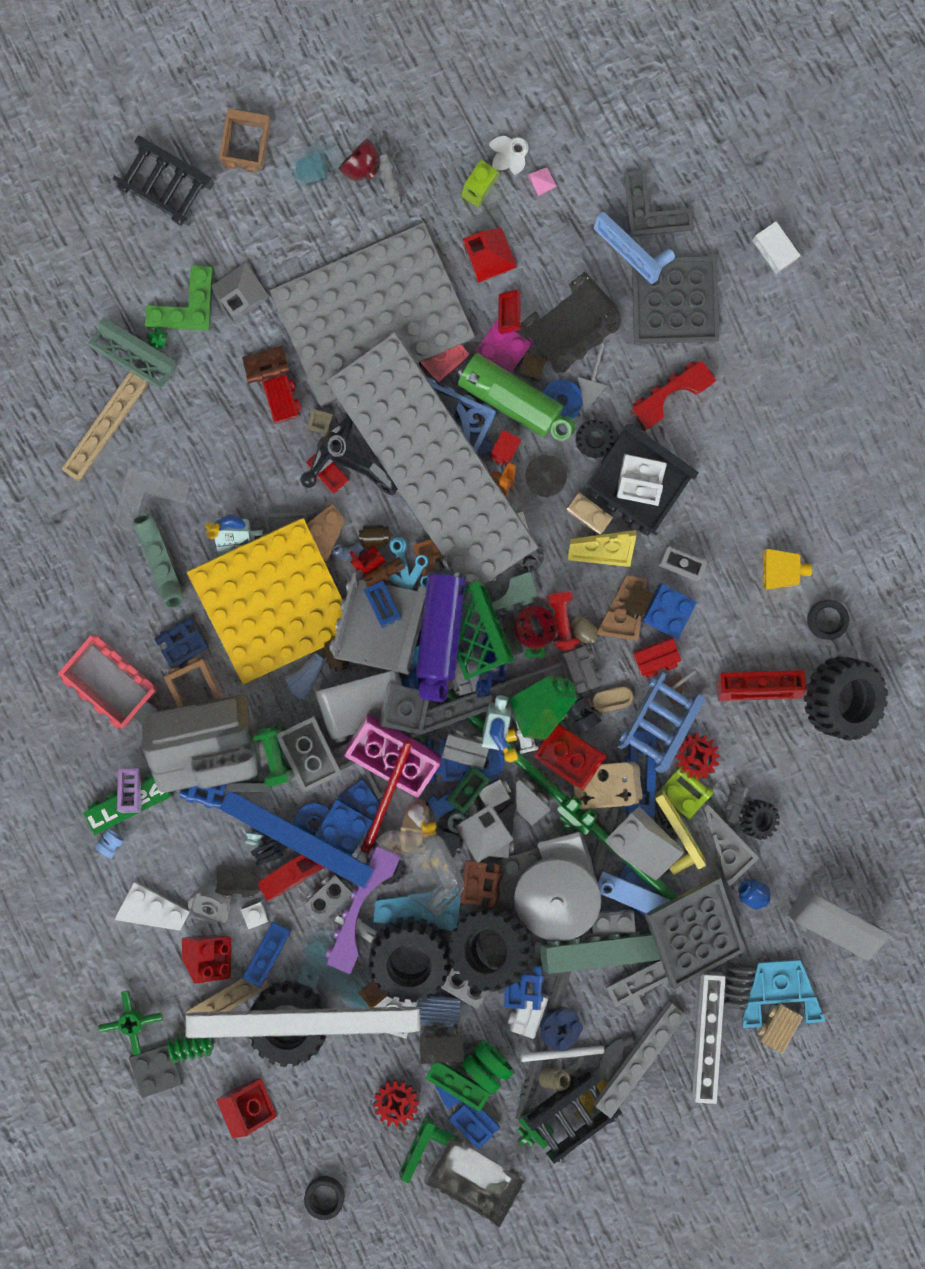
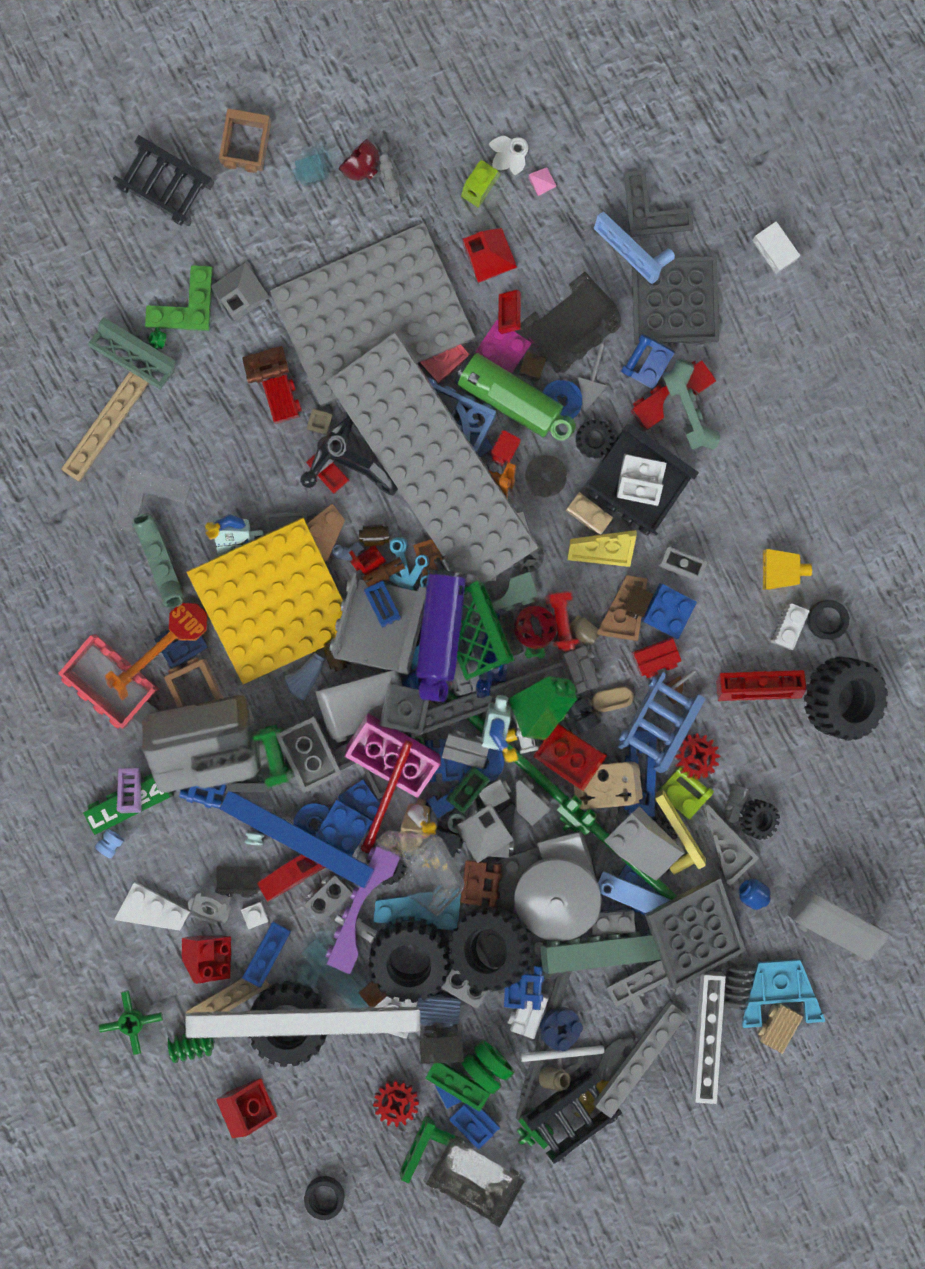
dark grey plate [129,1044,183,1098] -> none
black wheel [250,840,284,867] -> none
none -> orange piece [104,603,207,701]
none -> blue plate [621,334,675,389]
none -> sand green plate [662,359,720,450]
none -> white brick [771,604,809,650]

